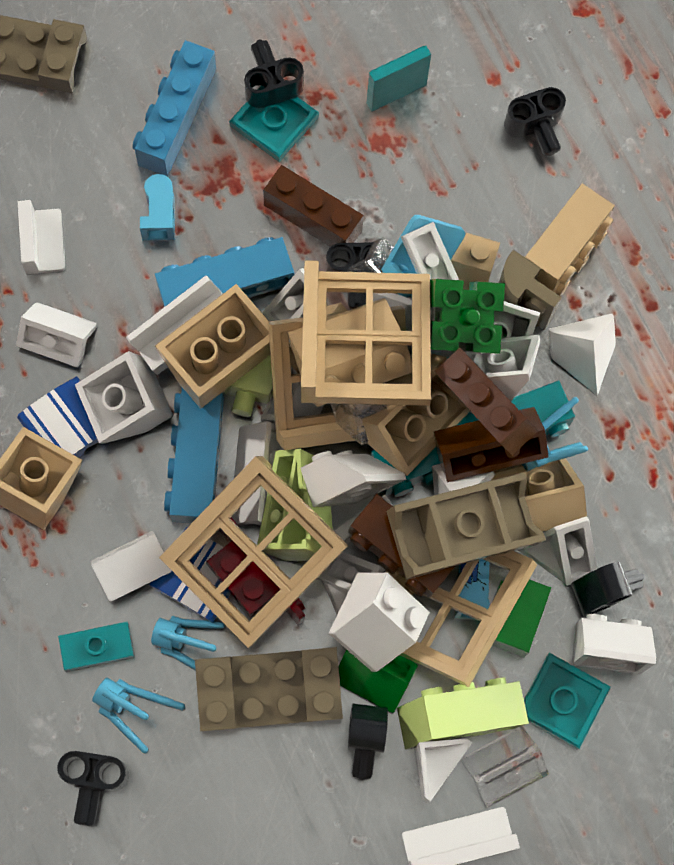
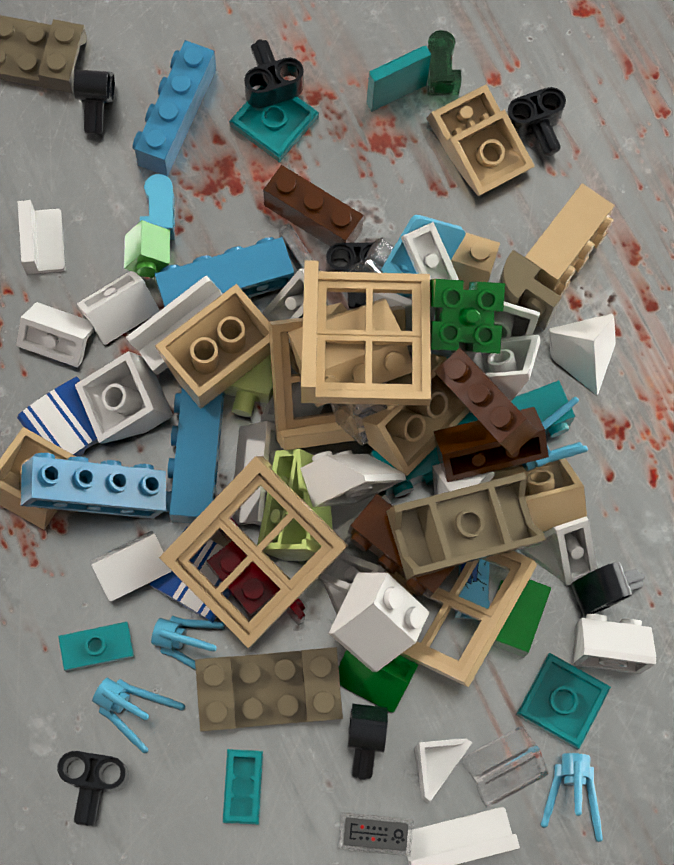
yellowish green wedge [397,677,529,750] -> none
none -> dark azure brick [21,453,166,519]
none -> black beam [74,69,115,134]
none -> white panel [77,271,159,345]
none -> brick [124,220,170,278]
none -> teal plate [223,749,263,825]
none -> clear tile [279,223,320,271]
none -> tile [338,812,414,857]
none -> tan slope [426,84,535,196]
none -> clear green leg [427,30,462,95]
none -> medium azure plant [541,753,603,842]

